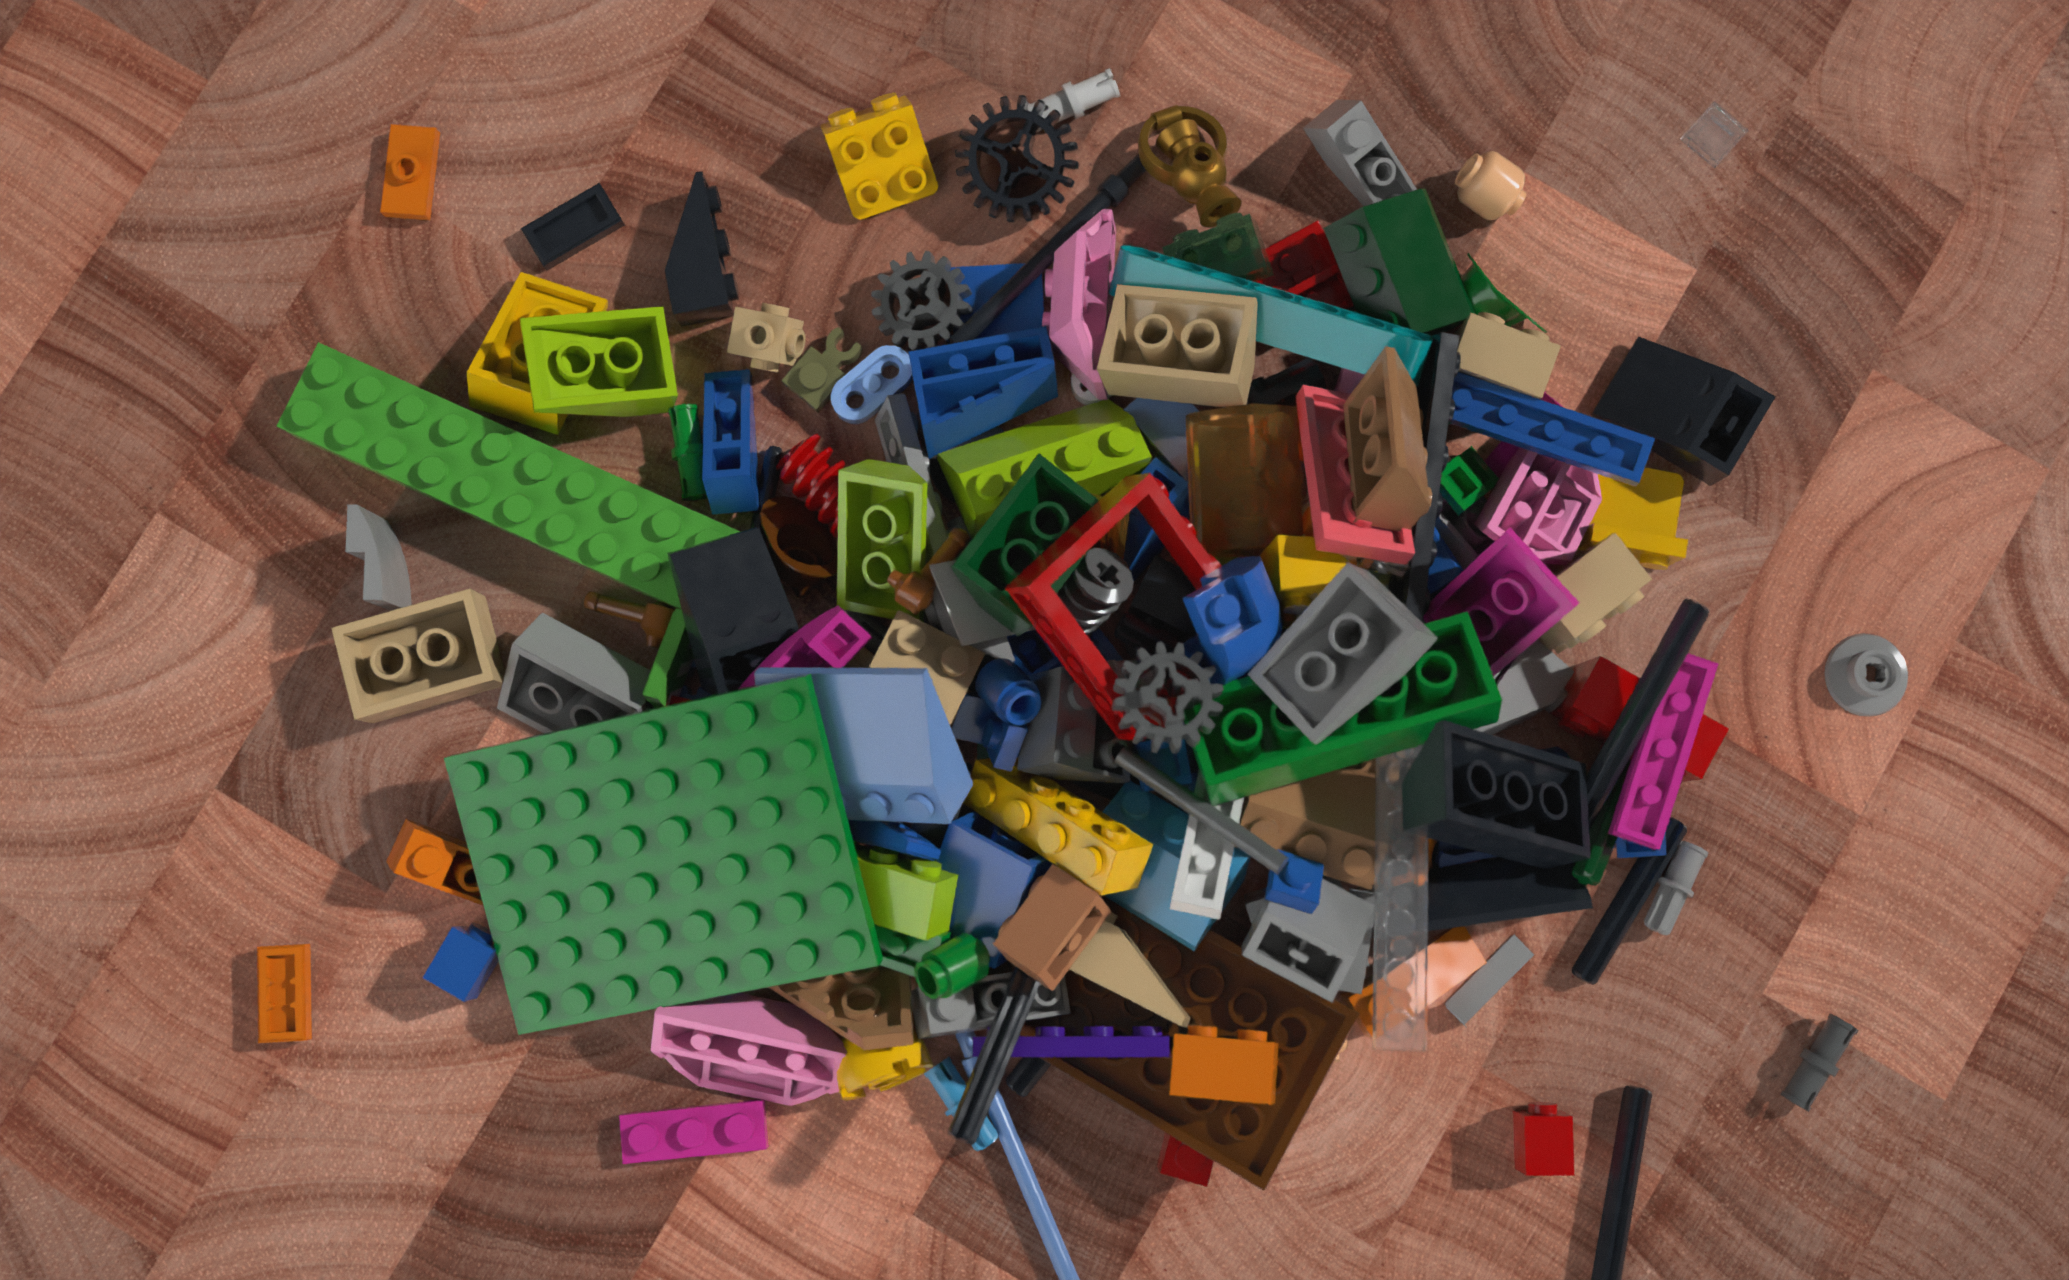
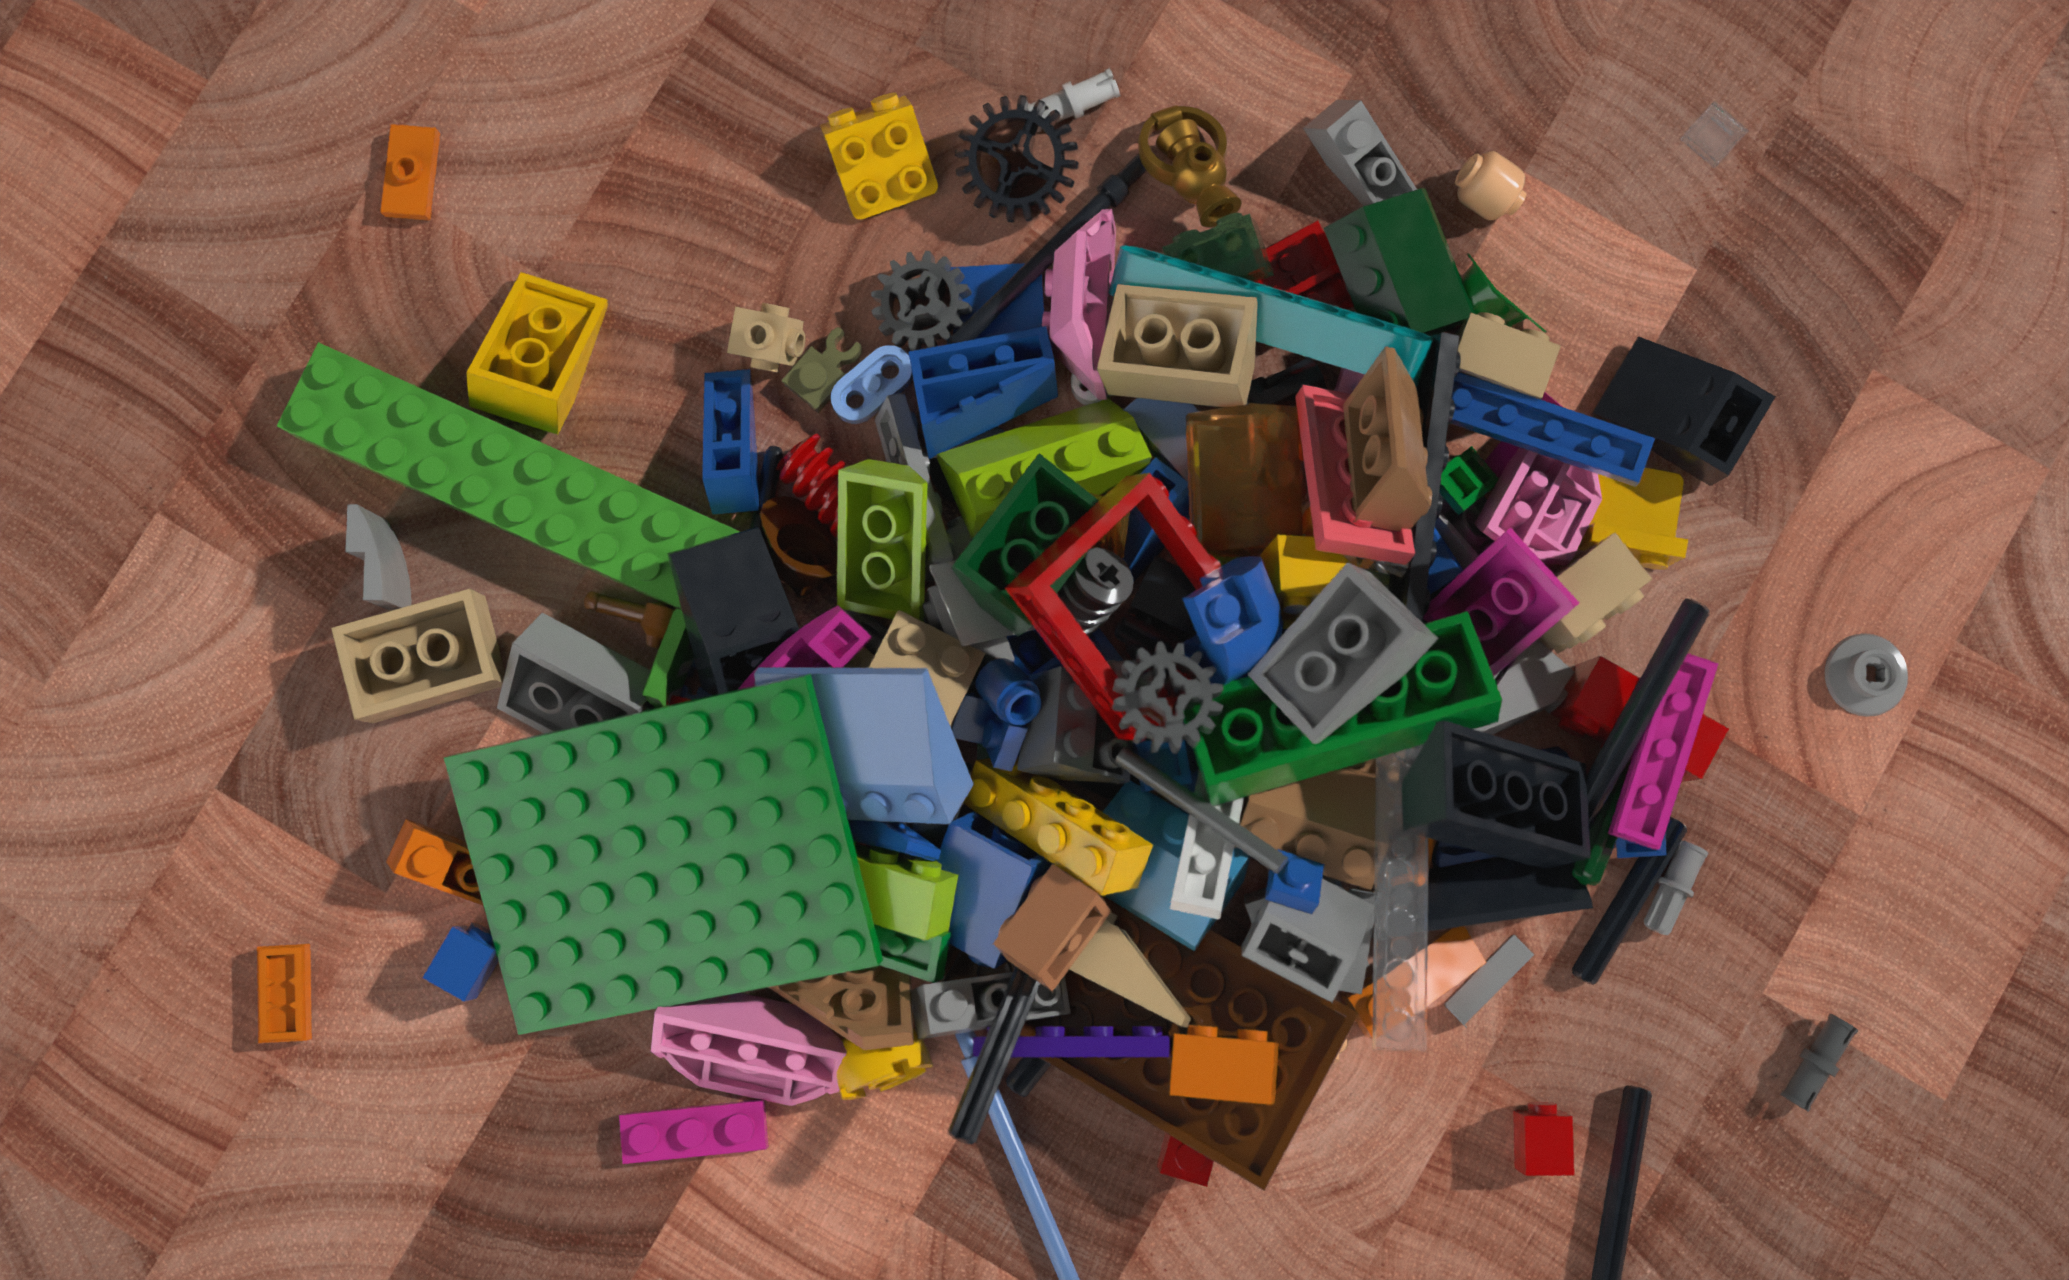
lime slope [520,306,678,417] -> none
black tile [521,182,625,271] -> none
black slope [665,171,739,327] -> none
green pin [668,404,707,501] -> none
dark orange piece [887,528,970,615] -> none
green brick [914,933,990,999] -> none
dark azure axle [924,1056,998,1151] -> none

